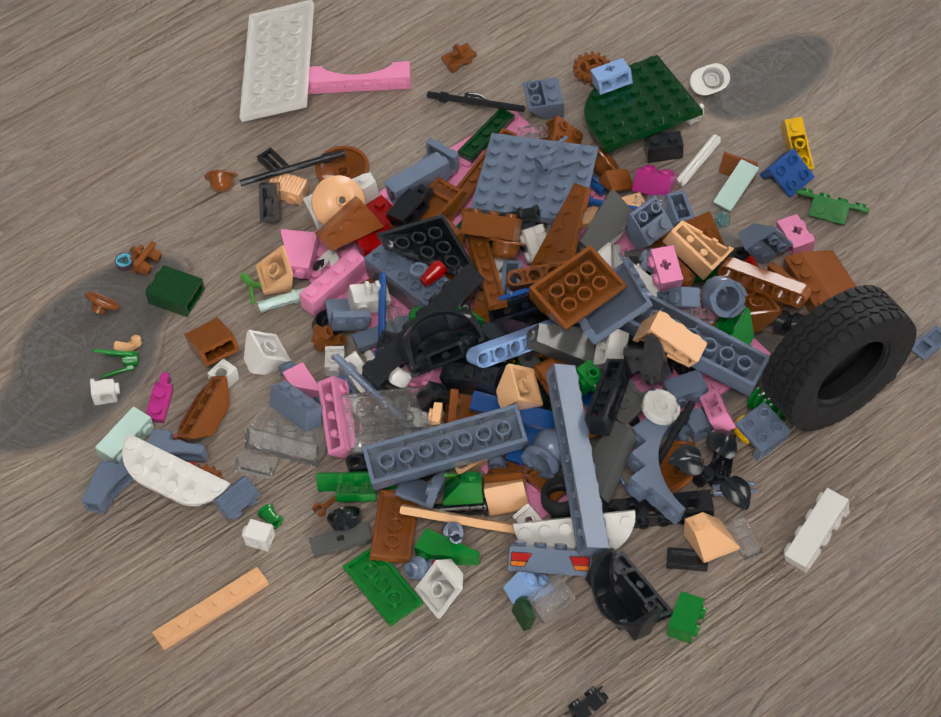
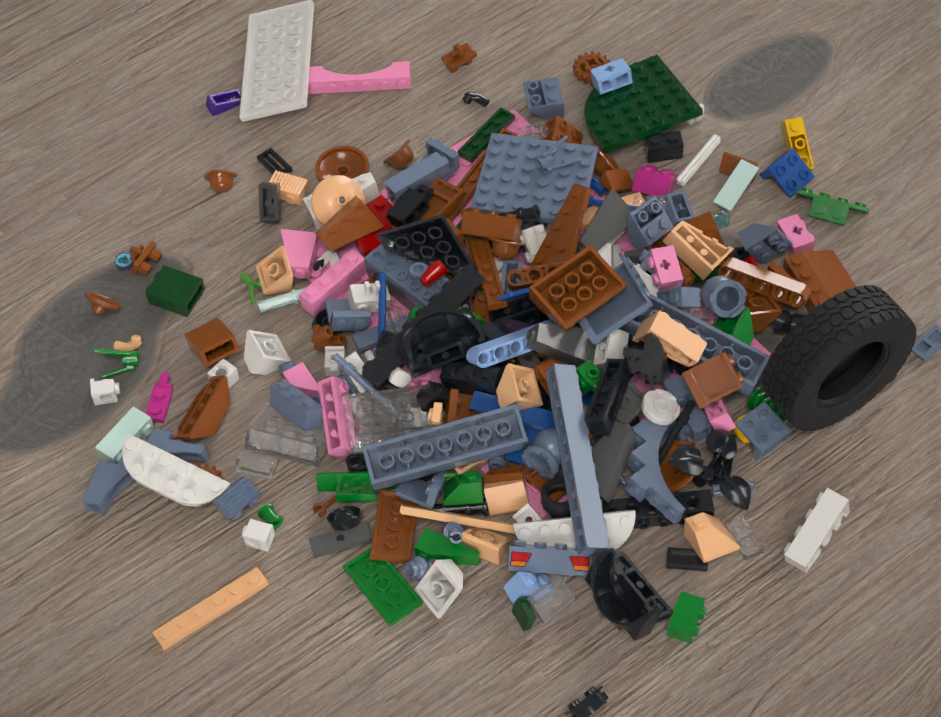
black bar [239,150,345,187] -> none
black bar [427,91,525,112] -> none
white piece [690,63,730,96] -> none
none -> dark purple slope [206,89,242,116]
none -> dark orange hat [383,140,414,169]
none -> light nougat slope [461,527,512,565]
none -> dark orange panel [682,351,745,409]

